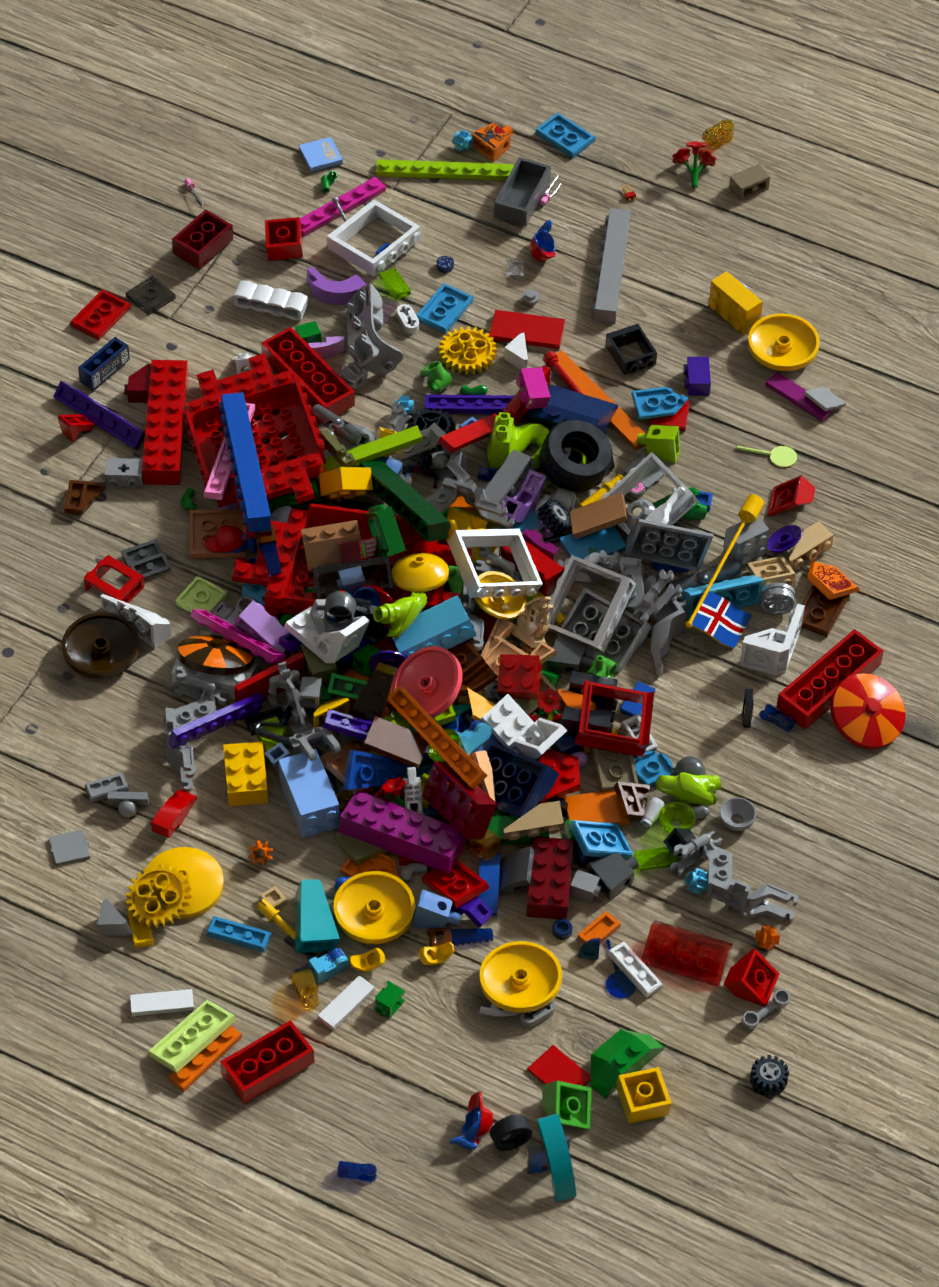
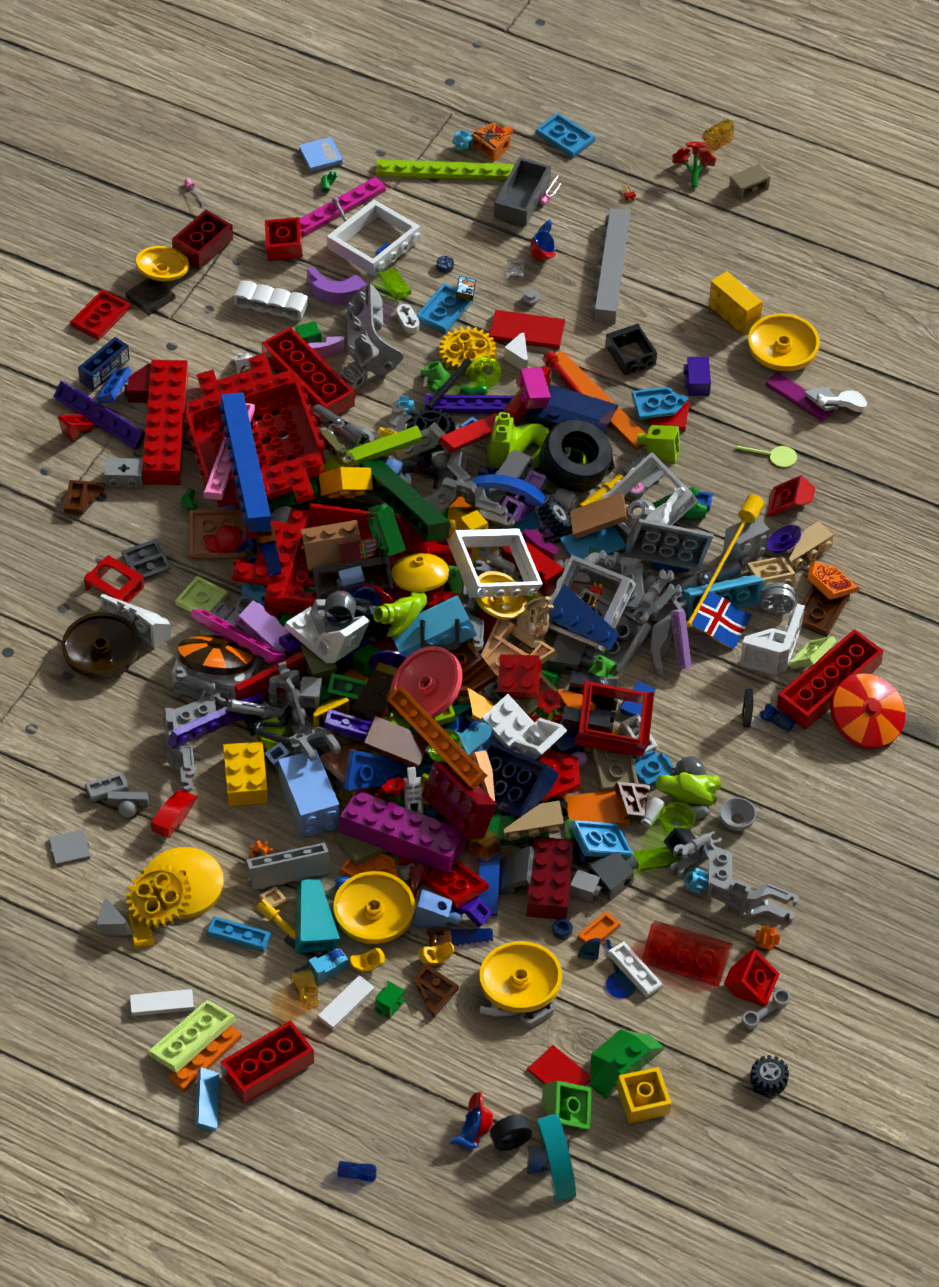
none -> blue plate [96,366,132,404]
none -> yellow dish [136,246,189,282]
none -> dark azure tile [195,1068,220,1132]
none -> light grey pin [227,699,285,720]
none -> light grey brick [246,842,332,890]
none -> dark red cone [409,863,429,900]
none -> reddish brown wing [413,964,459,1018]
none -> black piece [420,619,460,651]
none -> black bar [425,358,472,410]
none -> tile [455,276,476,301]
none -> yellow brick [461,510,489,530]
none -> clear neon green piece [468,356,501,389]
none -> blue slope [472,474,546,507]
none -> blue wing [549,584,619,650]
none -> piece [588,582,603,607]
none -> lavender tile [670,610,692,669]
none -> yellowish green tile [788,636,837,669]
none -> white piece [816,390,867,412]

